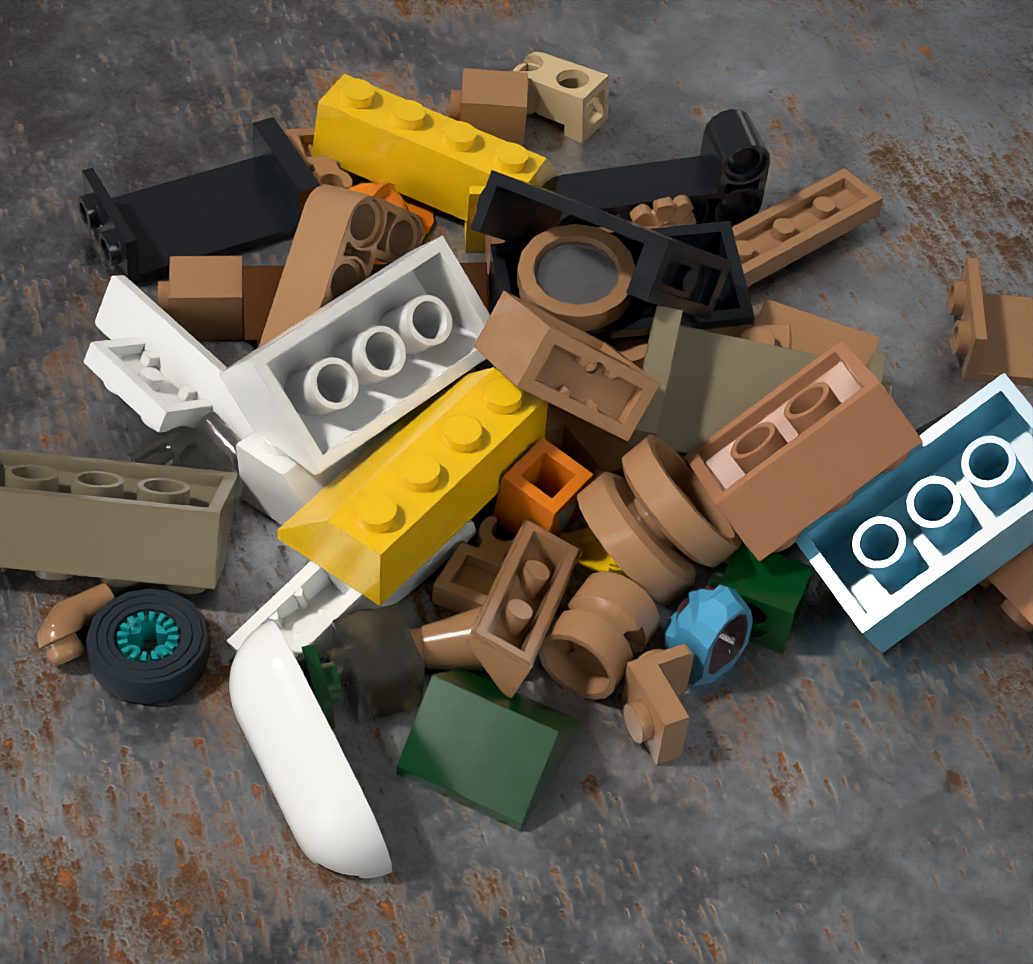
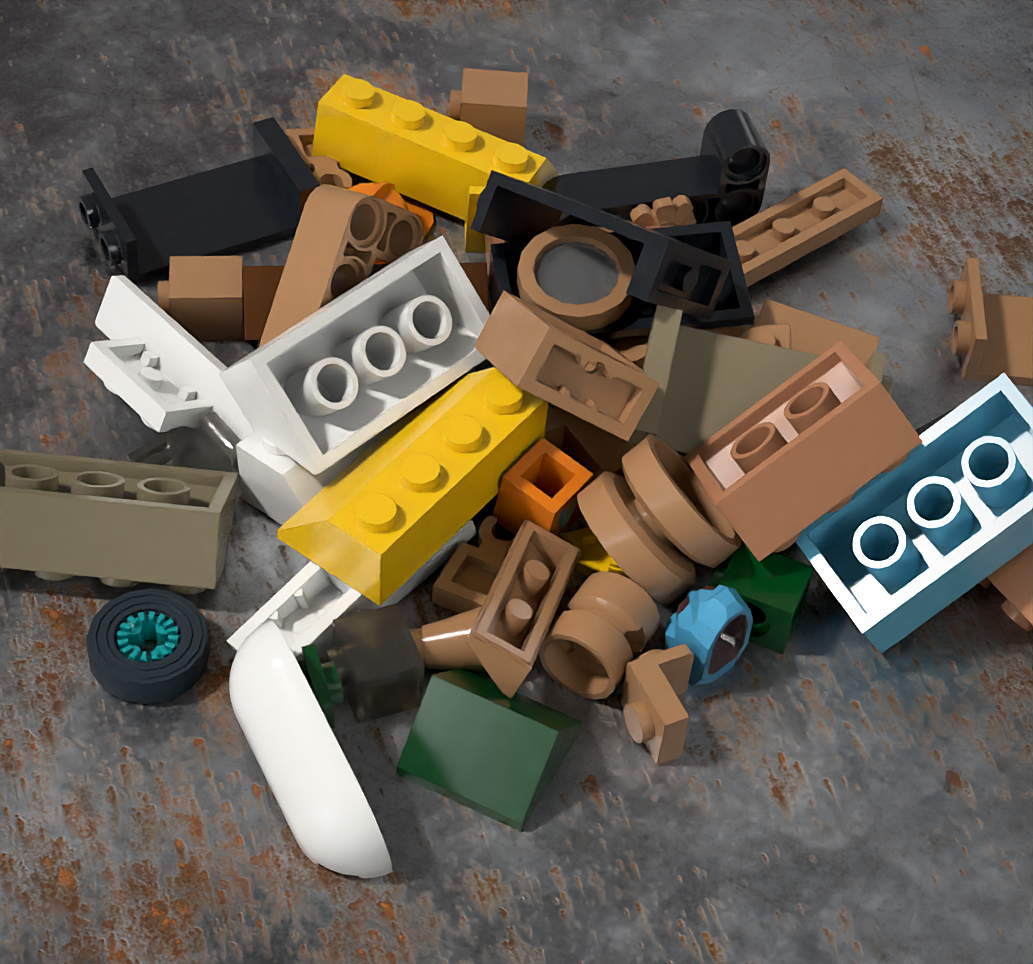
medium nougat arm [37,583,115,666] -> none
tan leg [511,52,609,144] -> none

